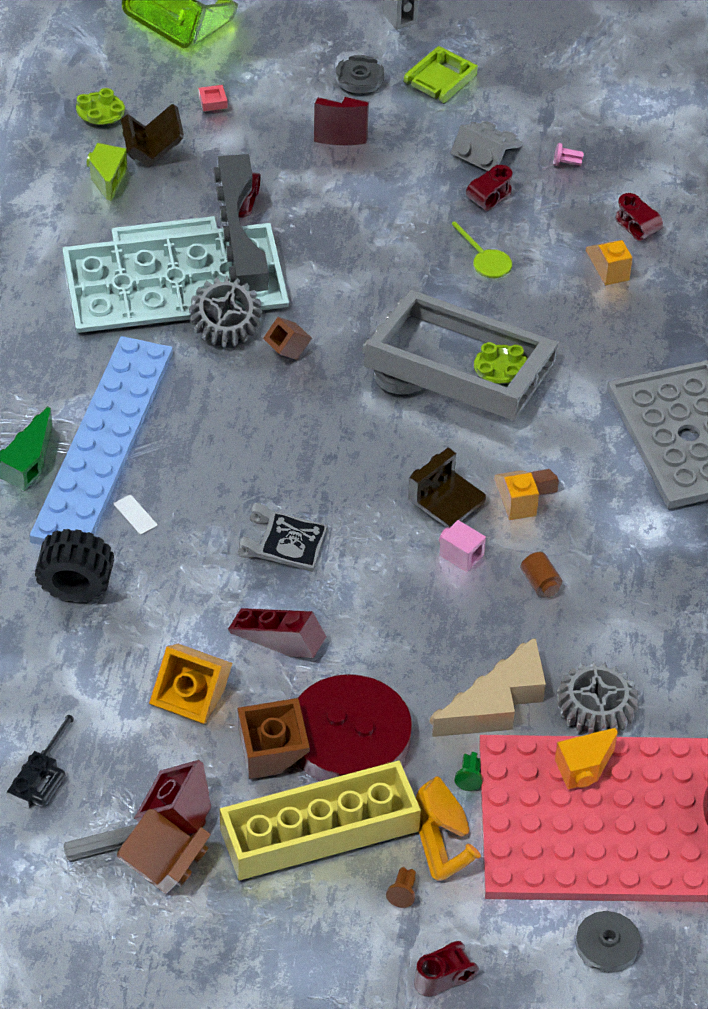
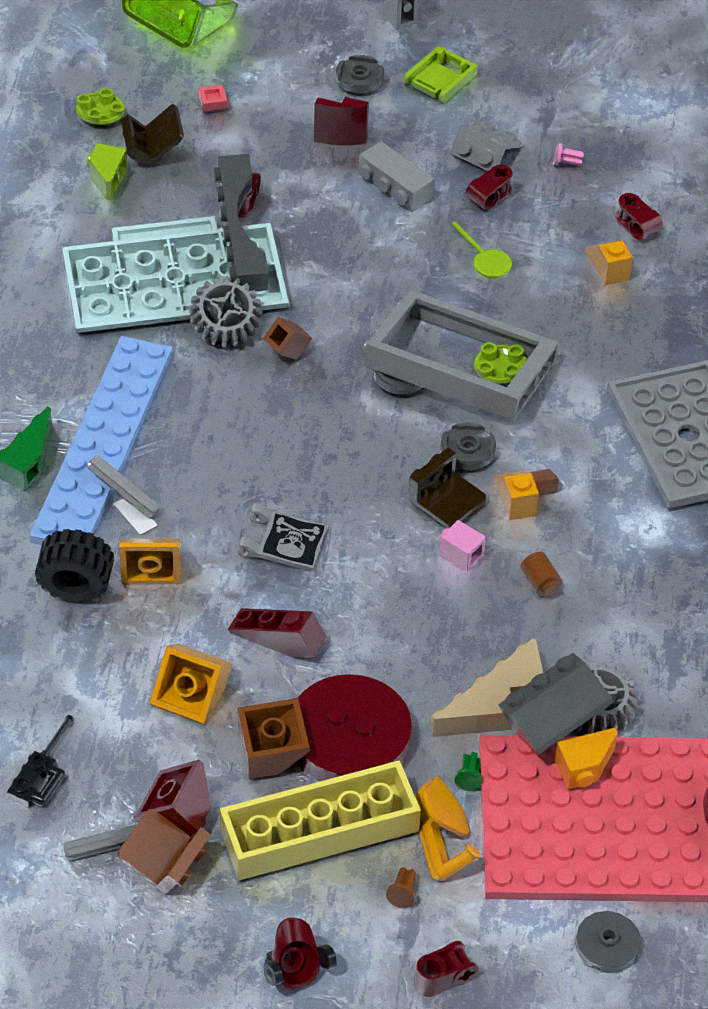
none -> light grey axle [87,455,160,518]
none -> light orange slope [119,538,181,584]
none -> dark red cap [263,917,337,989]
none -> light grey brick [358,141,435,212]
none -> dark grey plate [440,422,496,470]
none -> dark grey slope [498,653,614,755]

